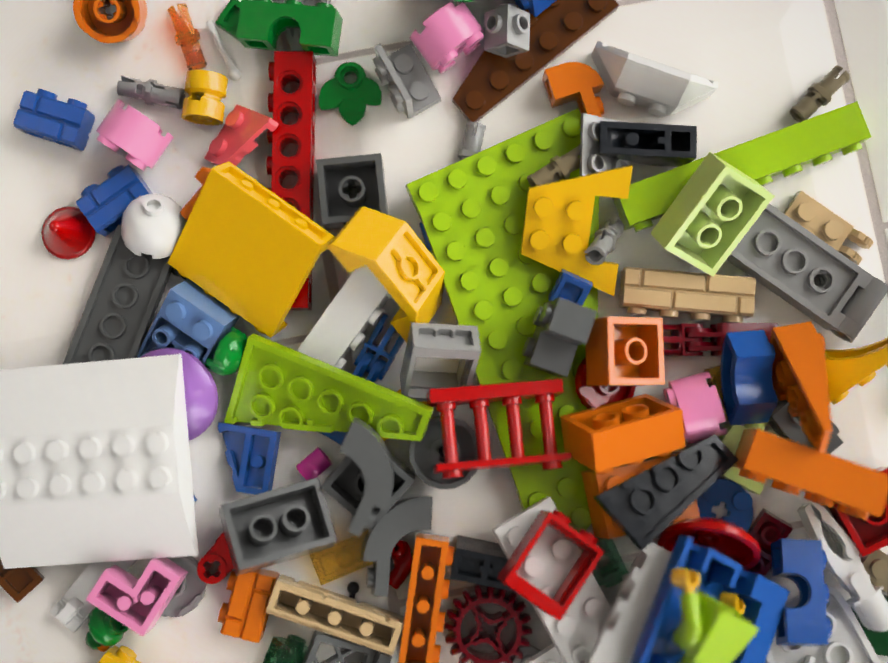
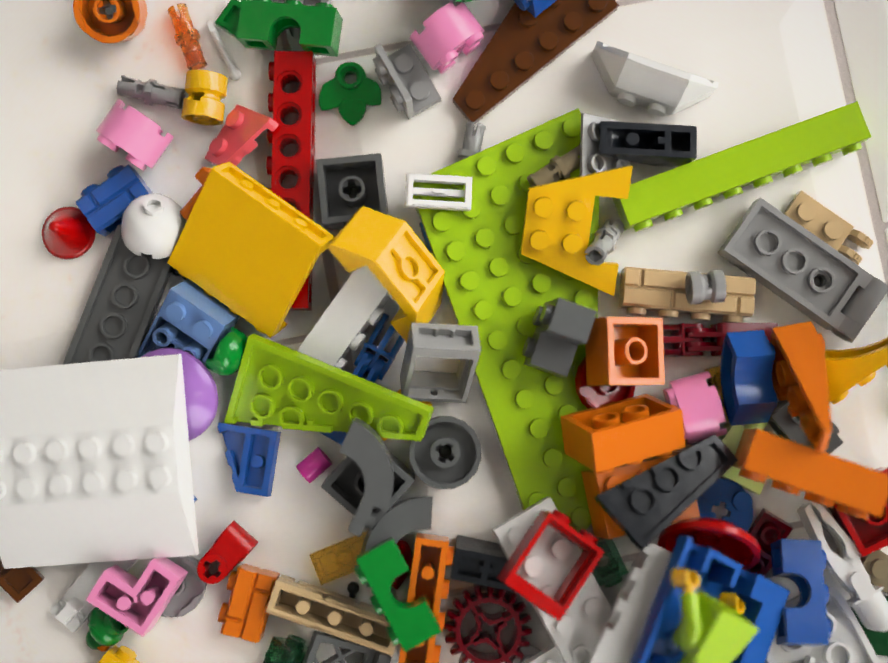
blue brick [13,89,95,151] -> none
dark grey brick [219,477,338,576] -> none
red fence [426,379,572,479] -> none
light grey brick [484,3,530,58] -> none
orange brick [542,62,604,117] -> none
blue tile [548,269,593,306] -> none
yellowish green brick [651,152,774,277] -> none
dark tan pin [789,65,850,122] -> none
none -> green arch [353,536,441,652]
none -> white tile [405,173,472,211]
none -> light grey wheel [685,270,726,305]

